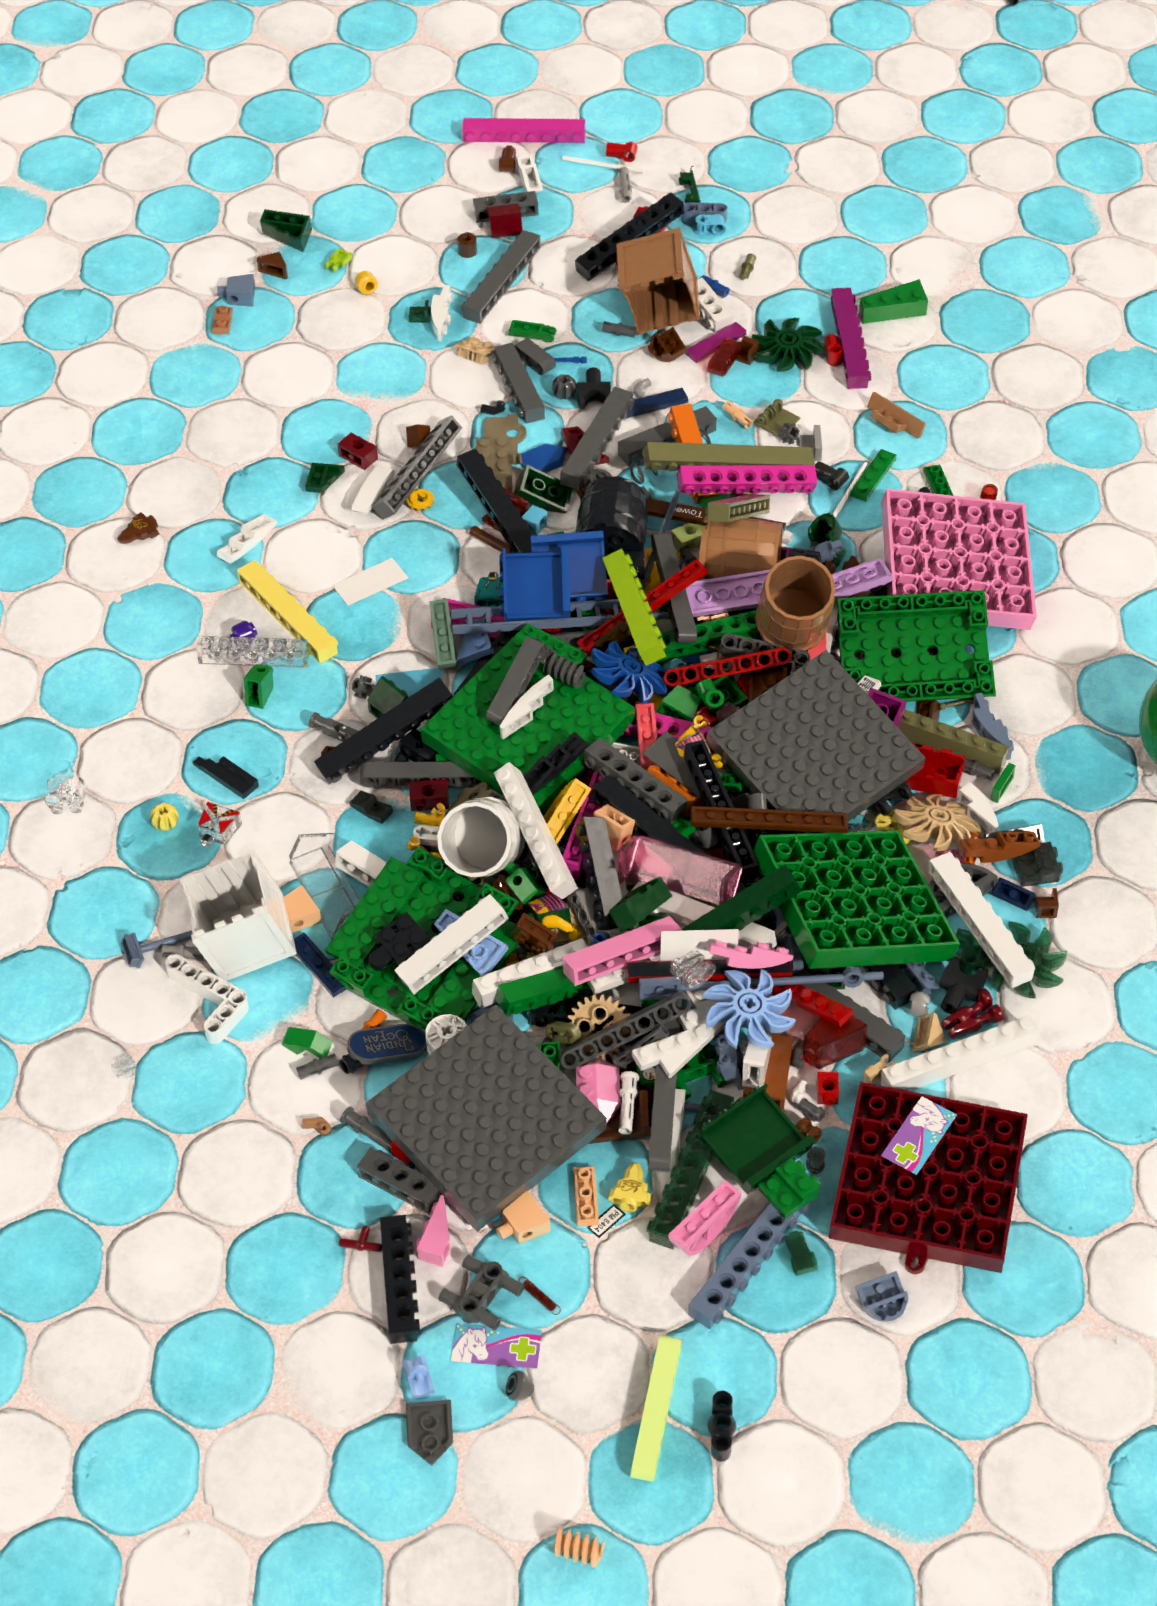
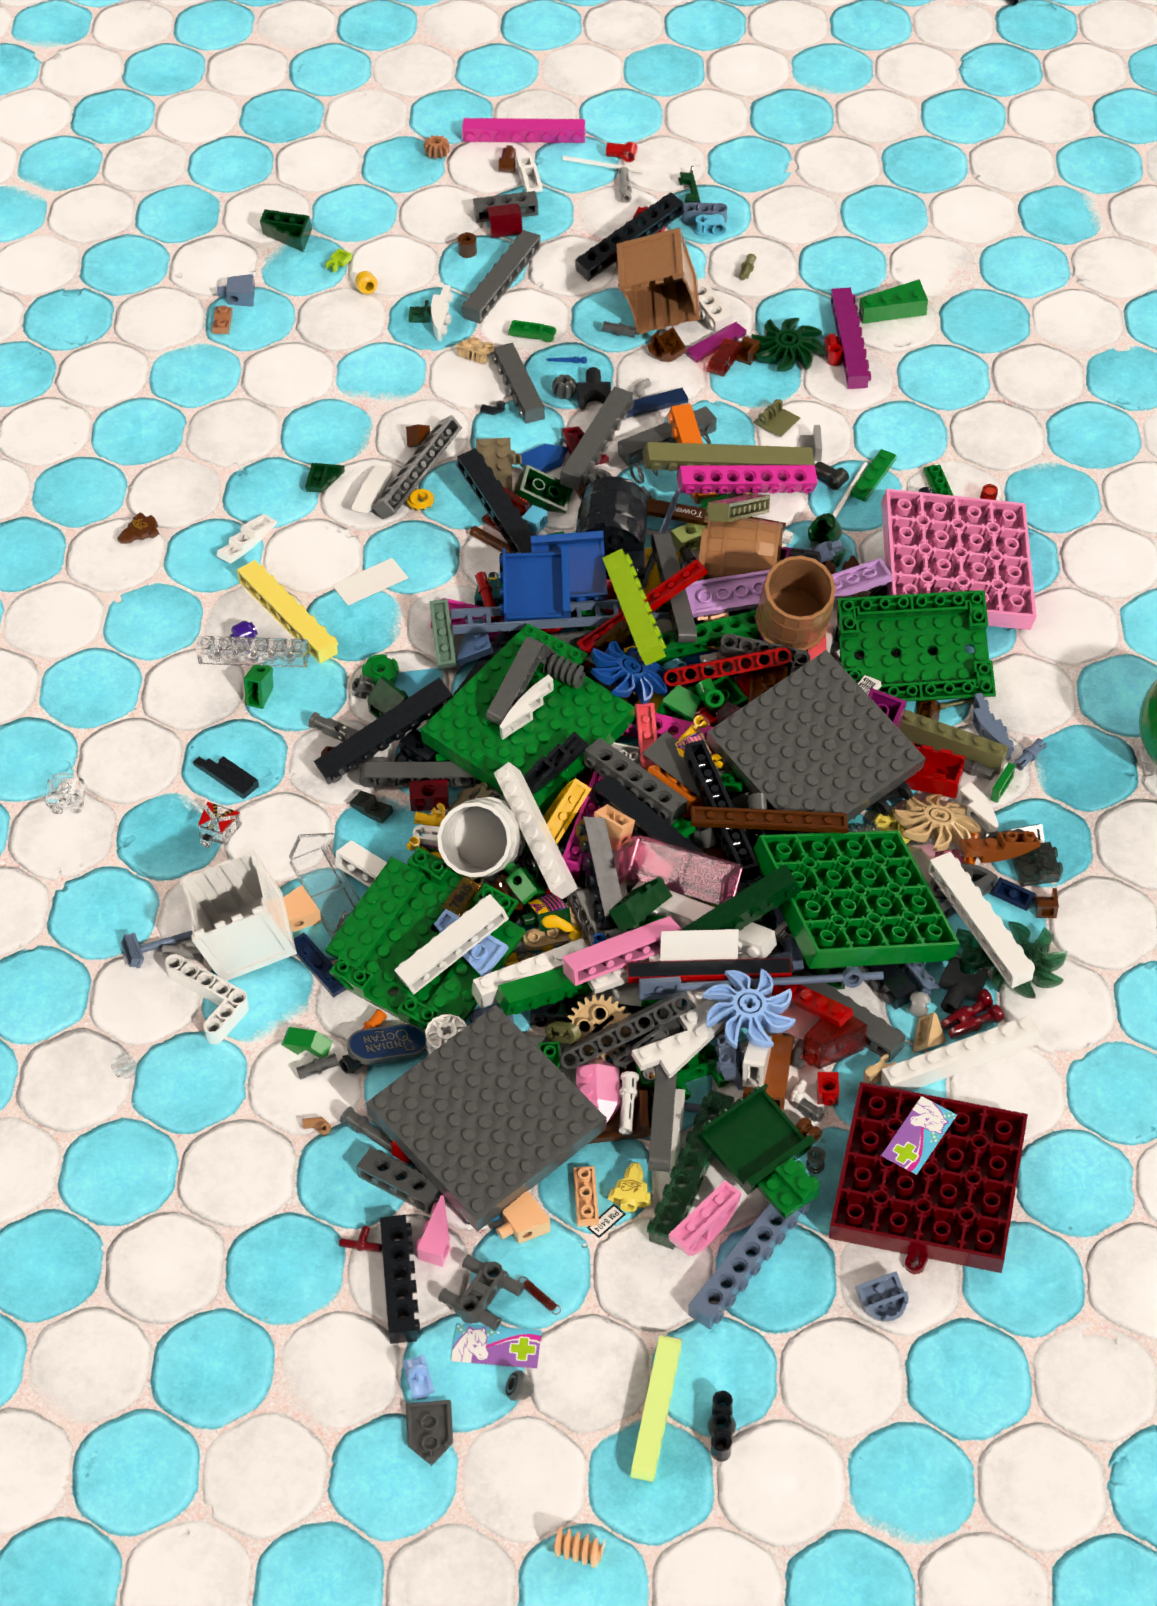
light yellow piece [150,802,179,831] -> none
reddish brown slope [257,252,288,280] -> none
dark red brick [338,433,378,470] -> none
black brick [369,912,431,971] -> none
dark tan piece [483,413,527,454] -> none
reddish brown bracket [510,913,558,955] -> none
dark grey beam [514,338,556,375] -> none
clear brick [670,950,716,989] -> none
blue axle [700,275,730,297] -> none
bright pink slope [708,940,793,969] -> none
light nougat pin [723,401,753,429] -> none
dark grey gear [778,423,800,444] -> none
clear green piece [785,1231,818,1276] -> none
medium nougat bracket [867,392,926,438] -> none
none -> green plate [362,654,399,685]
none -> nougat gear [423,134,450,160]
none -> clear orange tile [442,877,481,917]
none -> red pin [475,571,500,623]
none -> sand blue pin [1013,738,1047,771]

